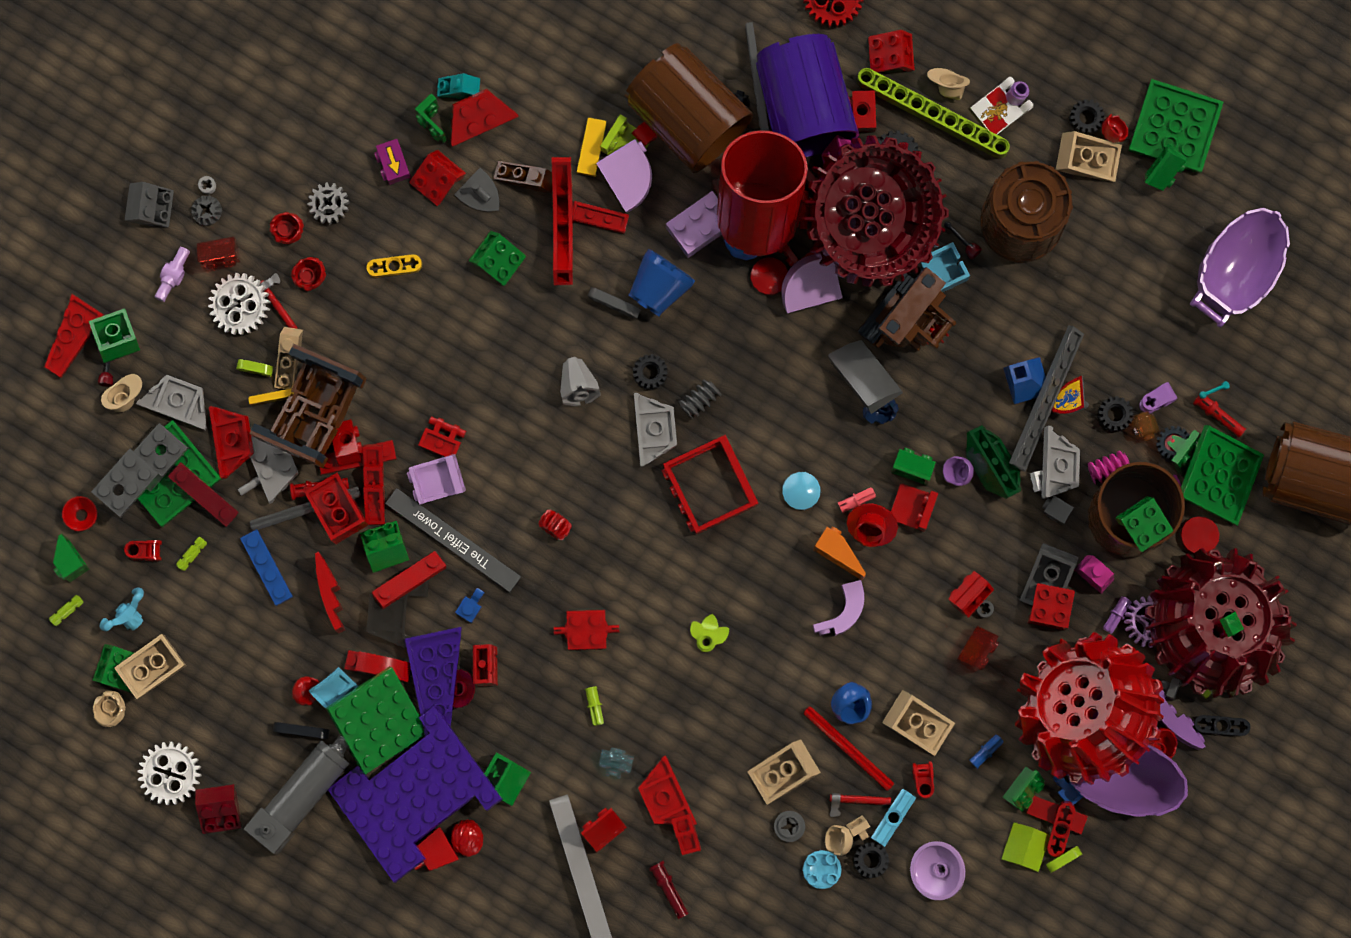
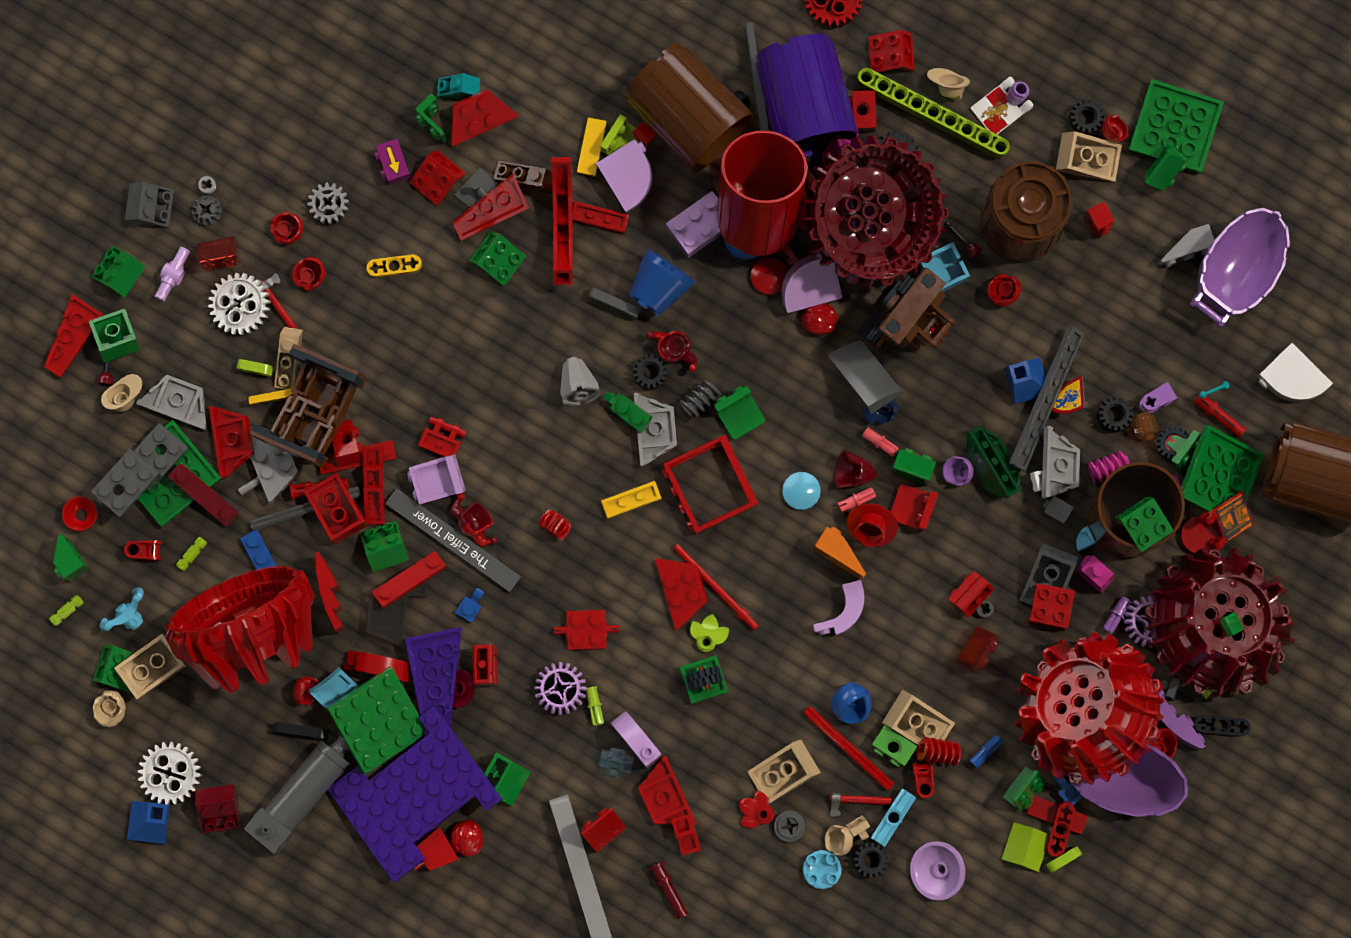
none -> green slope [91,246,146,298]
none -> blue slope [127,801,171,844]
none -> red wheel [165,566,315,693]
none -> dark red piece [450,493,498,547]
none -> red wing [452,174,529,241]
none -> lavender gear [534,662,587,715]
none -> yellow tile [601,481,662,519]
none -> green hinge [603,391,653,433]
none -> lavender brick [610,711,662,768]
none -> dark red piece [646,331,698,372]
none -> red wing [655,558,708,630]
none -> red bar [673,544,759,631]
none -> plate [680,655,728,704]
none -> green bracket [714,386,765,440]
none -> red plate [738,790,775,828]
none -> red hair [801,303,838,335]
none -> dark red helmet [834,449,878,488]
none -> coral axle [862,427,899,457]
none -> bright green brick [871,725,917,767]
none -> red piece [917,737,961,766]
none -> red hair [986,274,1022,307]
none -> medium azure tile [1076,526,1096,552]
none -> red brick [1083,201,1115,237]
none -> light grey slope [1159,224,1214,267]
none -> flag [1200,491,1255,550]
none -> white brick [1257,343,1333,402]

